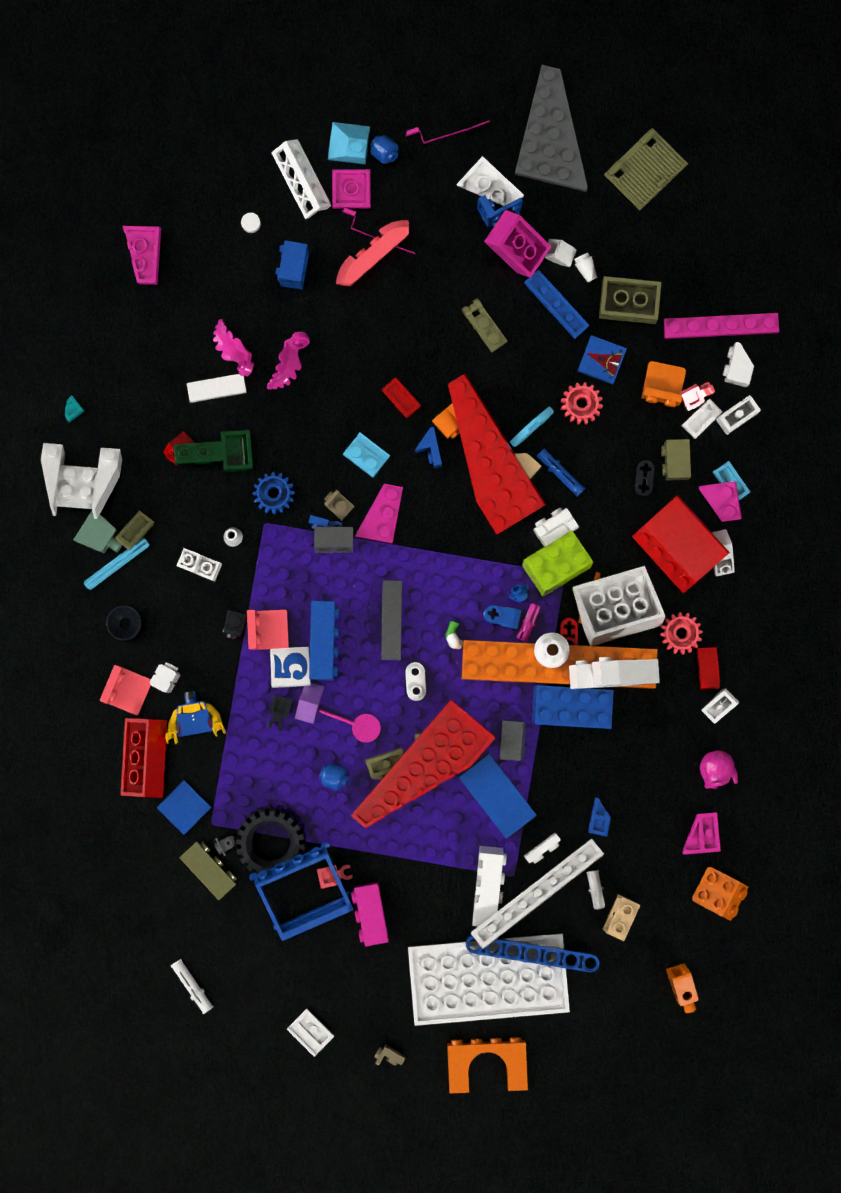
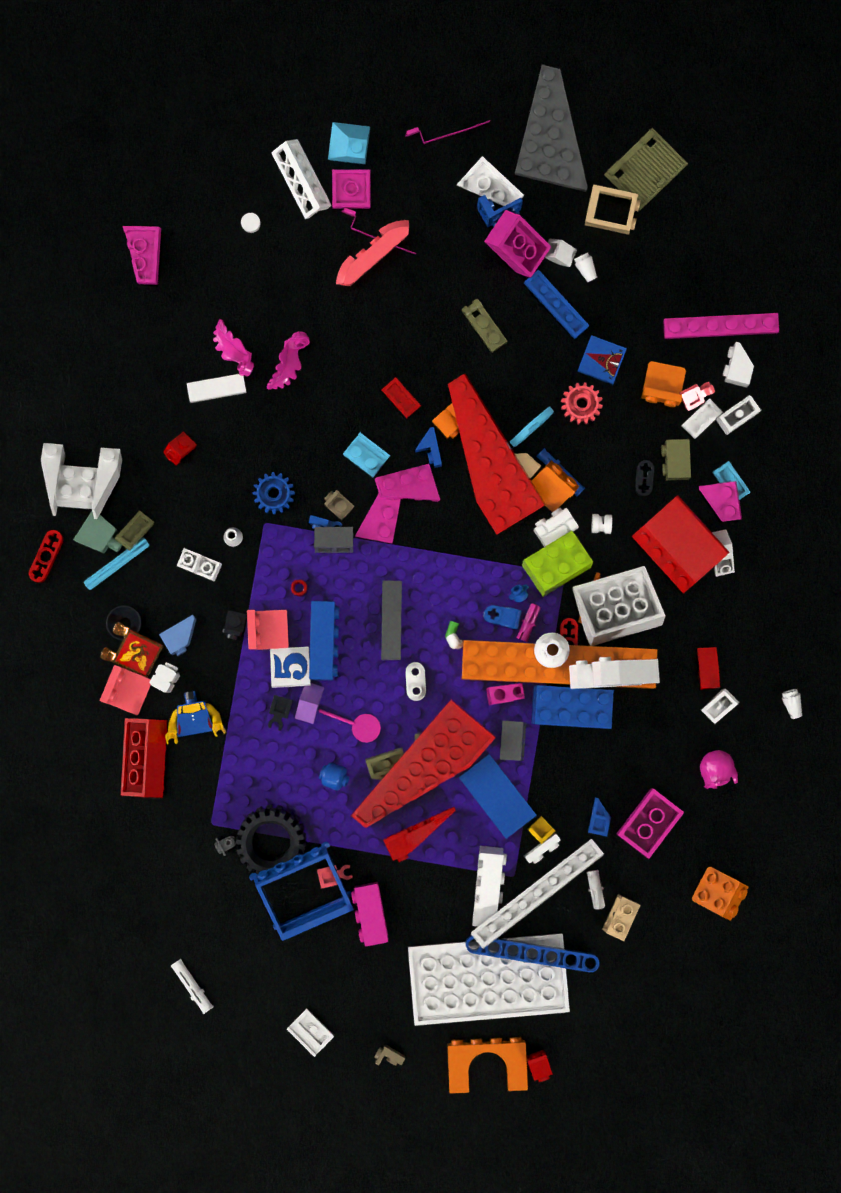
teal tile [65,396,84,423] -> none
blue tile [157,780,212,835] -> none
dark green plate [173,430,253,472] -> none
olive brick [179,841,237,900] -> none
blue container [275,241,309,290] -> none
blue head [370,135,398,164] -> none
olive brick [599,276,661,324] -> none
coral gear [660,612,703,655] -> none
orange torso [666,963,699,1013] -> none
dark pink wing [682,812,721,854] -> none
none -> red beam [29,530,63,583]
none -> flag [100,622,164,678]
none -> medium blue slope [159,615,196,656]
none -> red axle [291,579,308,597]
none -> dark pink wing [375,464,440,502]
none -> red wedge [383,807,456,862]
none -> dark pink leg [486,683,525,705]
none -> red slope [526,1050,553,1082]
none -> yellow panel [527,816,555,844]
none -> orange bracket [532,460,579,512]
none -> tan window [585,185,641,234]
none -> white wheel [591,514,612,534]
none -> dark pink brick [616,788,684,859]
none -> white cone [781,689,802,719]

